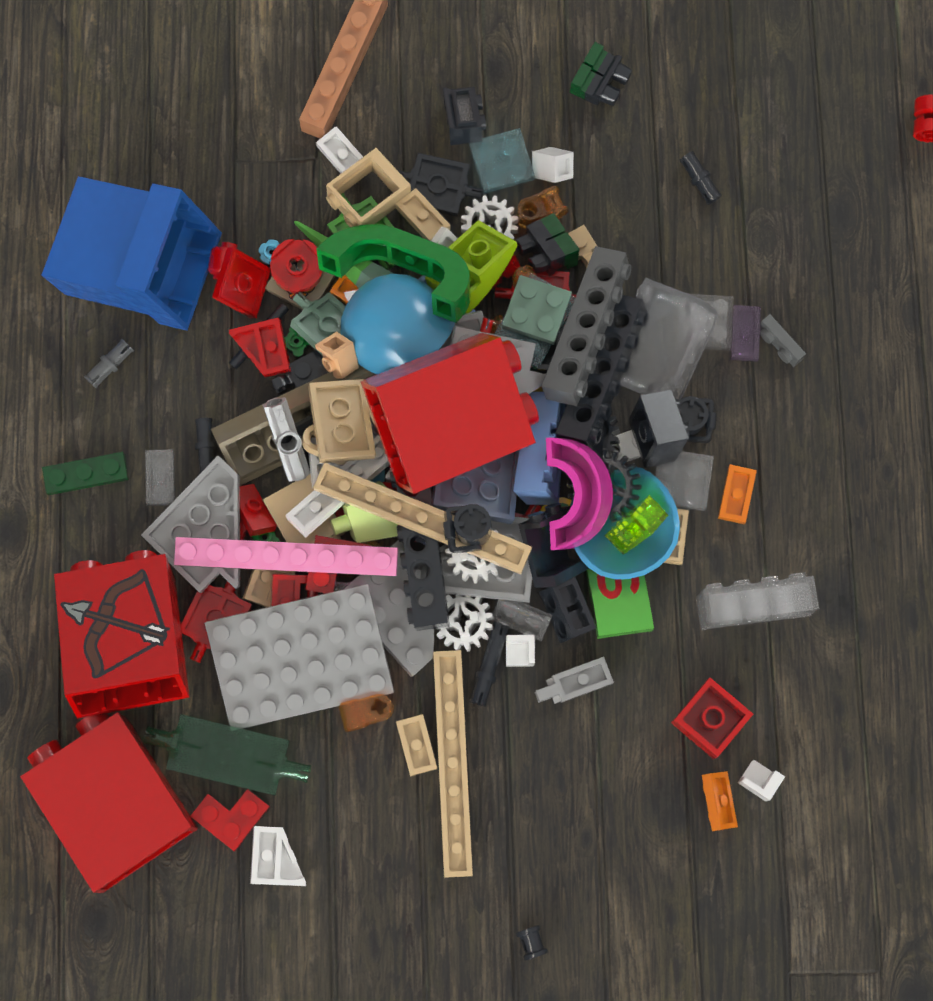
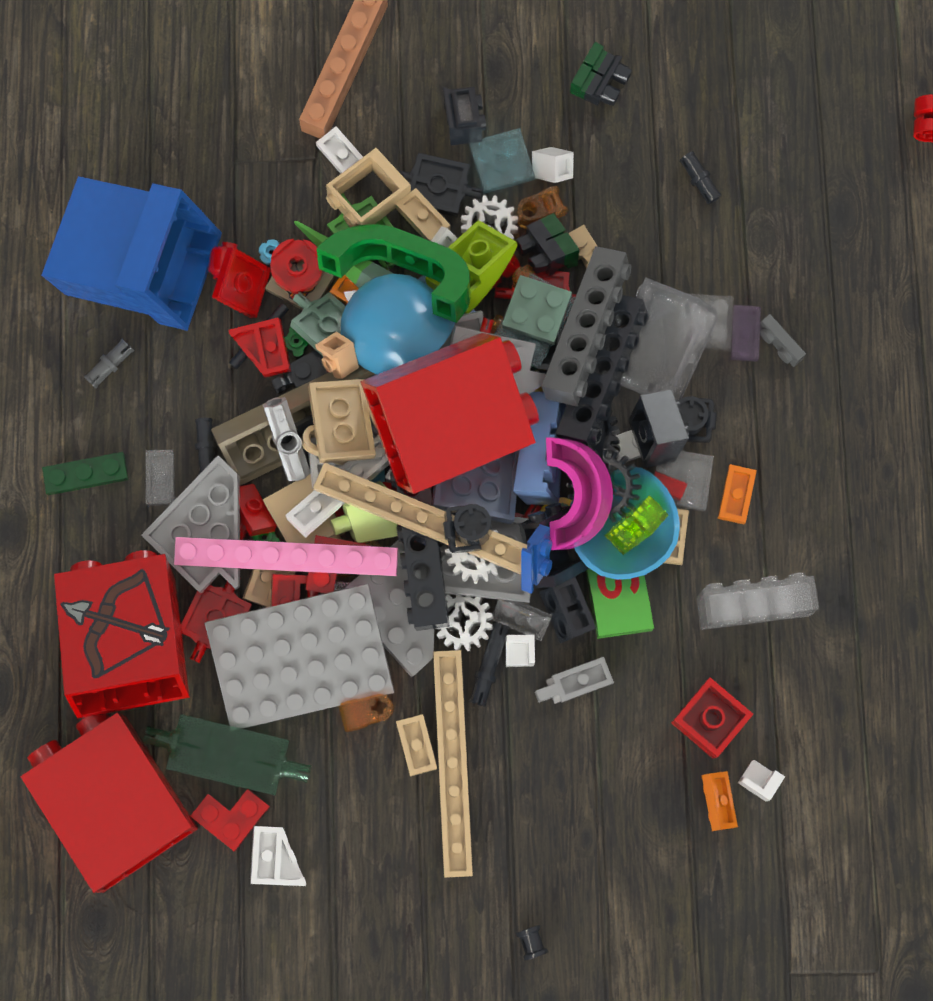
none -> blue plate [521,524,552,594]
none -> red piece [654,471,688,501]

